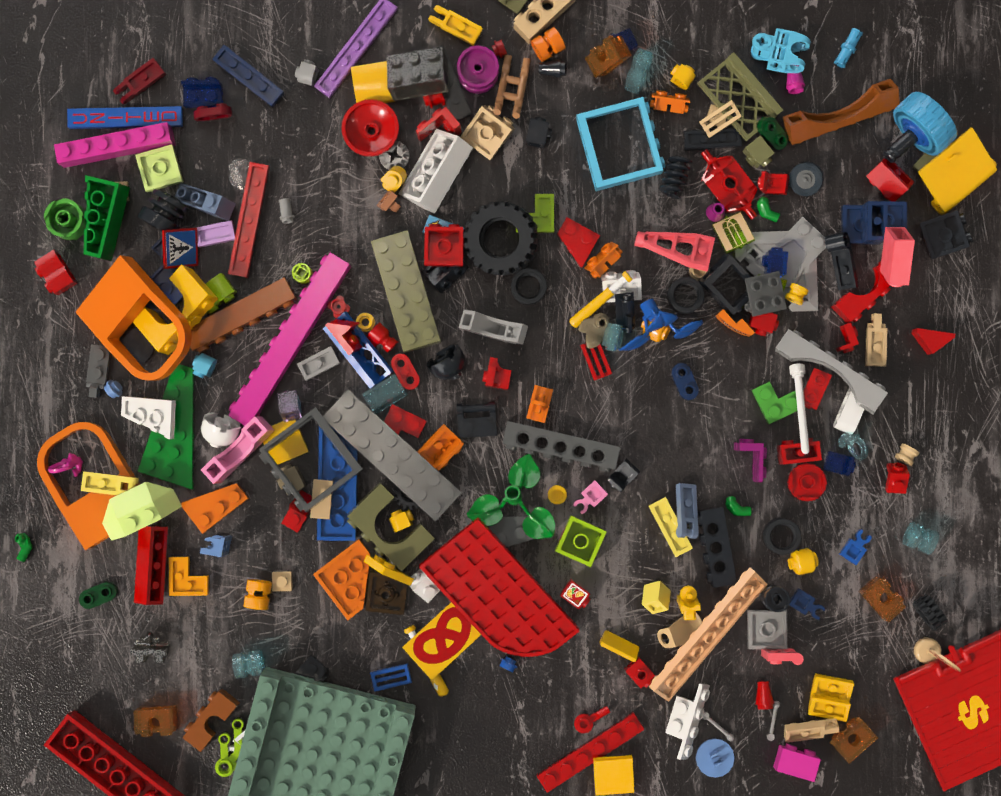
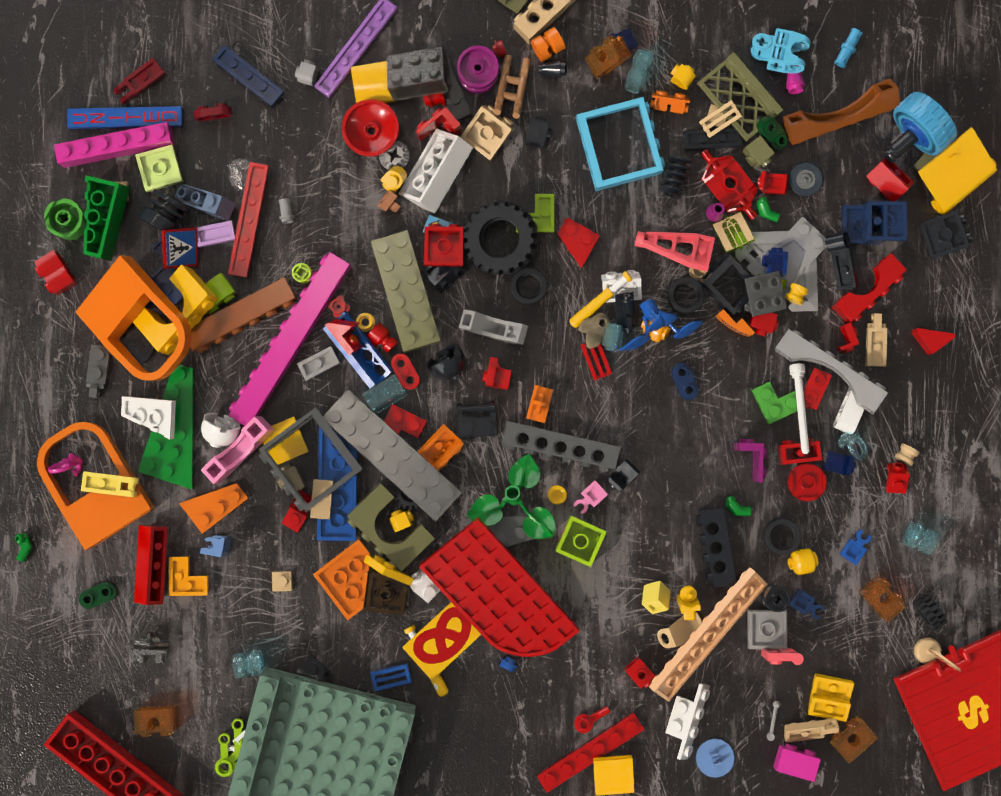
yellowish green wedge [102,482,182,540] -> none
medium blue plate [104,380,122,398] -> none
clear blue bracket [181,77,223,108] -> none
dark orange arch [183,689,240,752] -> none
medium azure plate [192,353,217,378] -> none
light orange wheel [243,579,272,610] -> none
clear purple brick [277,390,302,422] -> none
yellow hinge [428,5,483,46] -> none
red brick [560,579,591,609] -> none
orange hinge [584,242,623,279] -> none
yellow slope [599,630,639,662] -> none
light yellow plate [648,497,693,557] -> none
sand blue plate [676,483,699,539] -> none
light grey hinge [702,712,734,741] -> none
red cone [755,681,775,710] -> none
coral brick [880,227,915,287] -> none

